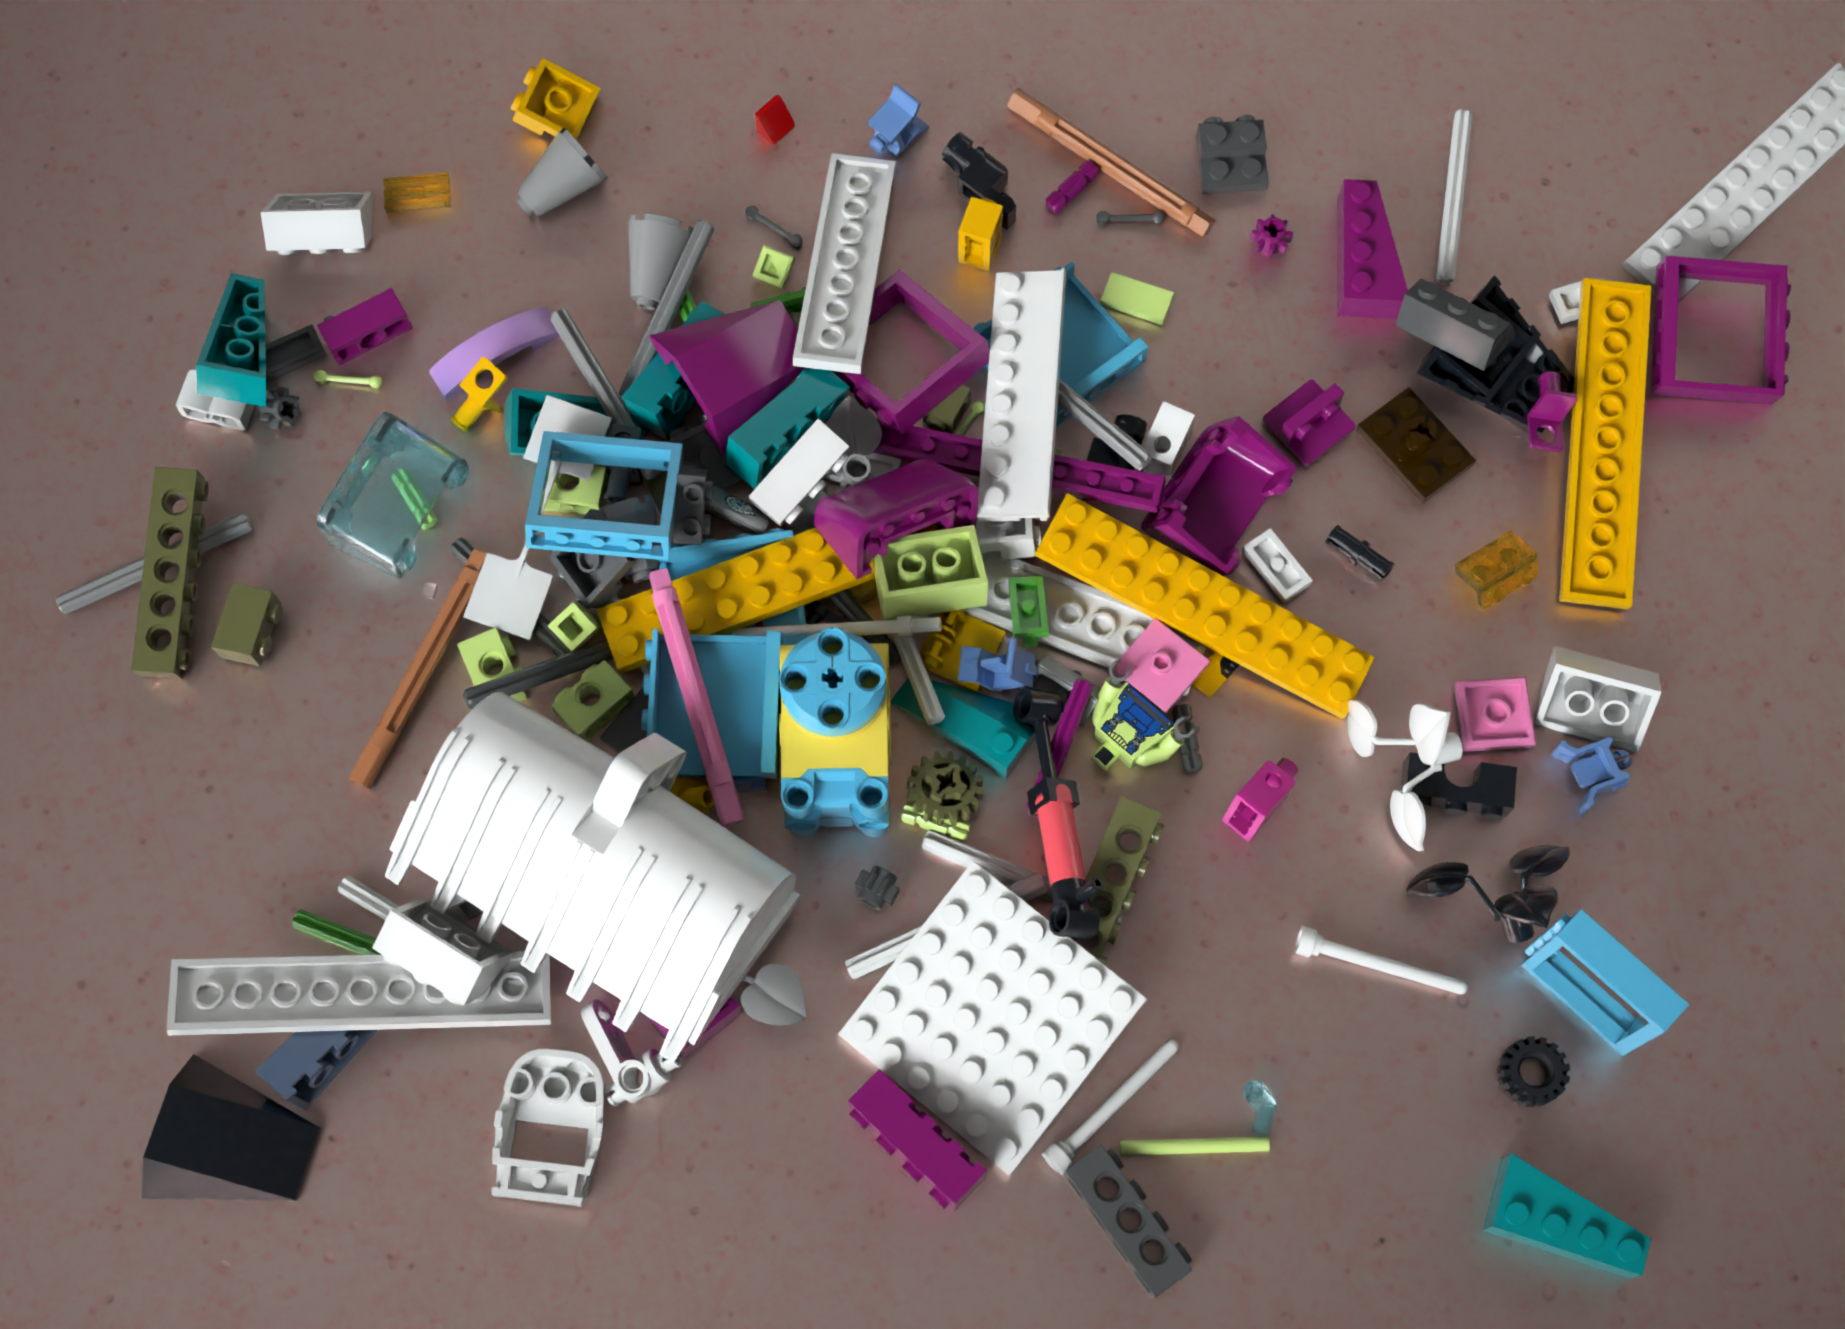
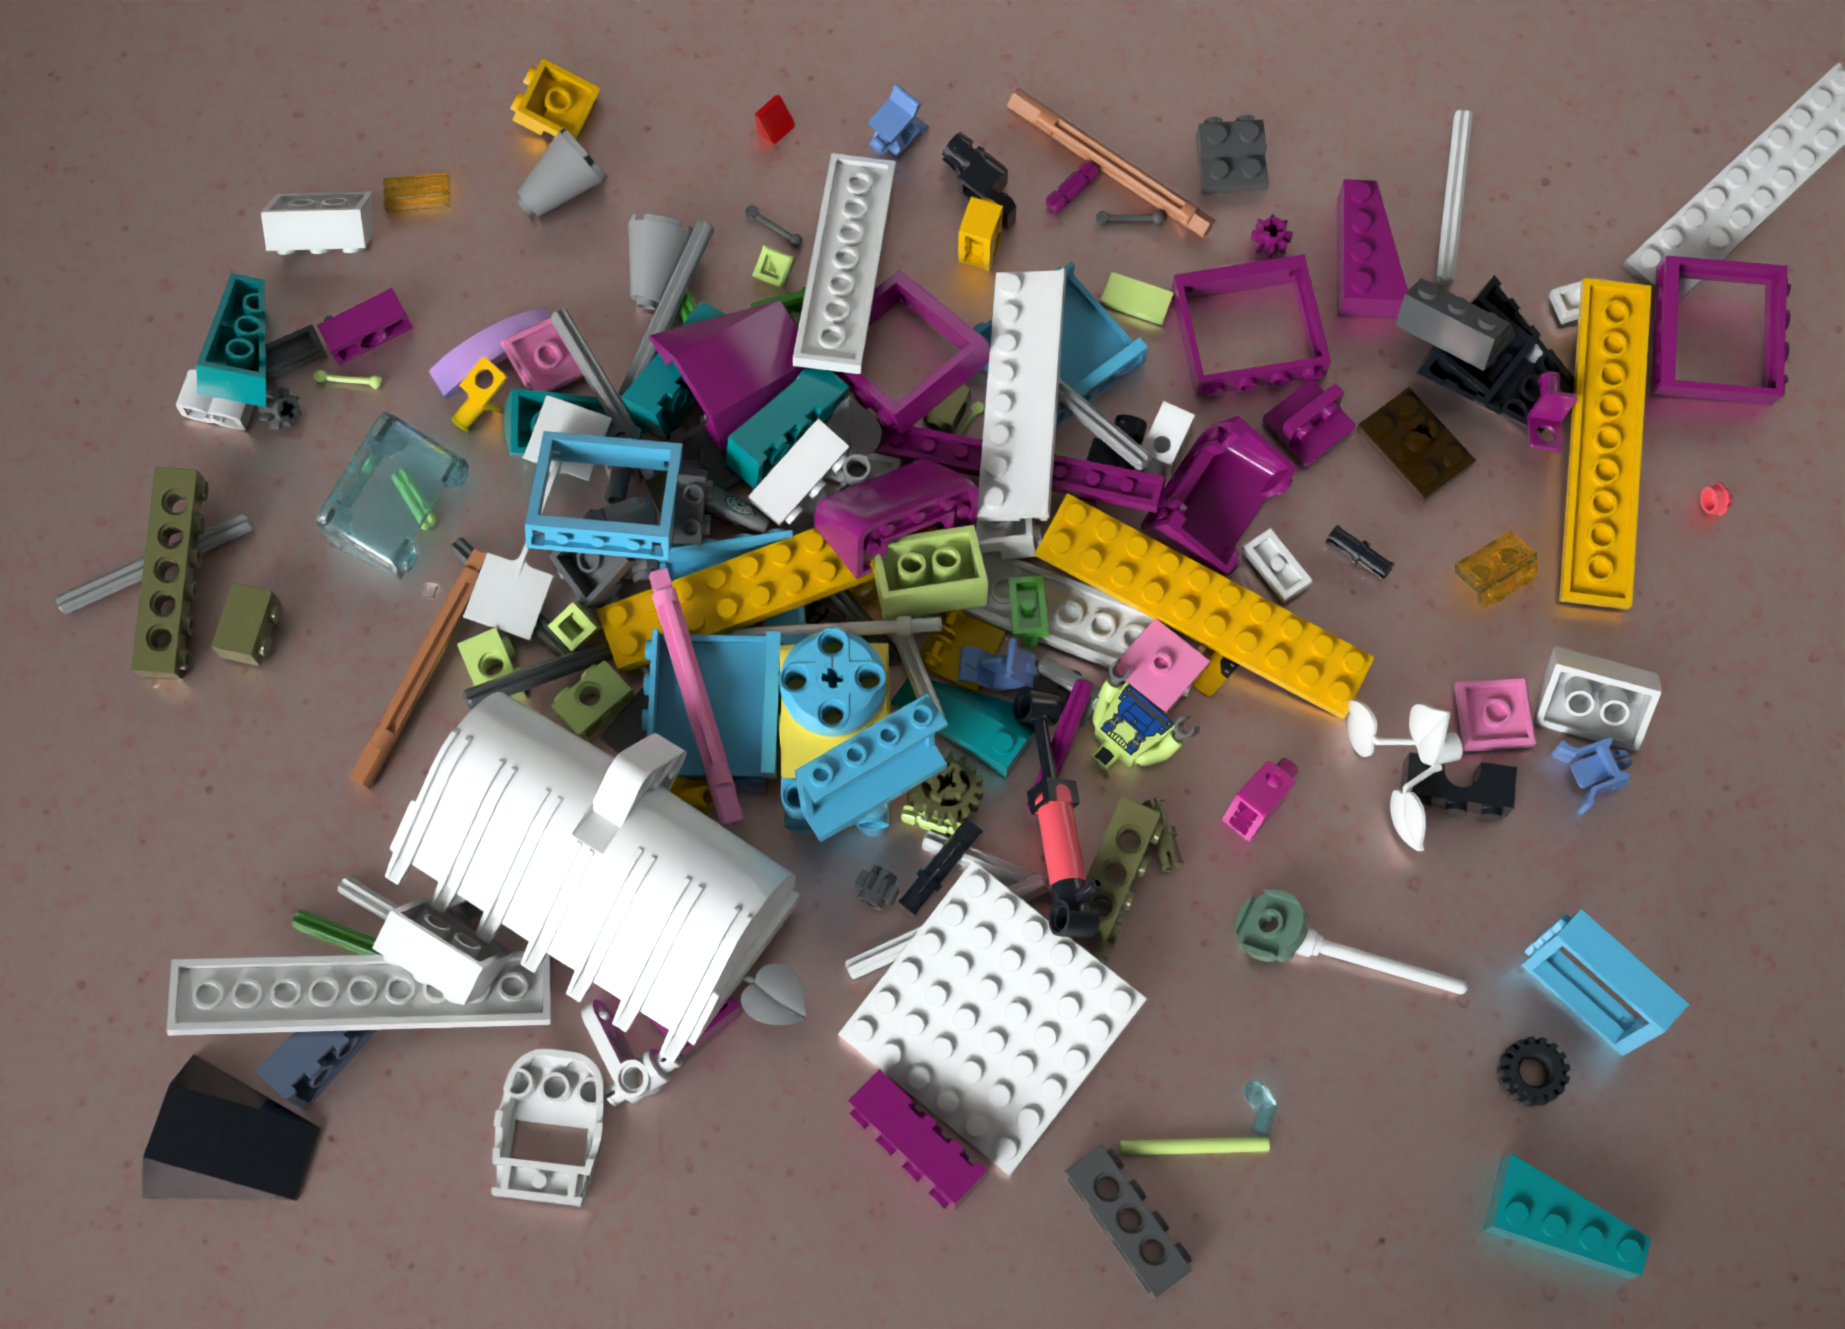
yellowish green brick [544,464,609,516] -> none
white piece [1042,1039,1179,1175] -> none
dark grey axle [1172,704,1203,773] -> none
black plant [1406,845,1570,943] -> none
none -> bright pink plate [500,317,584,392]
none -> medium azure panel [795,693,948,842]
none -> black pin [898,817,984,915]
none -> olive pin [1142,797,1184,872]
none -> magenta window [1171,254,1331,397]
none -> sand green plate [1235,889,1310,962]
none -> coral plate [1700,482,1733,516]

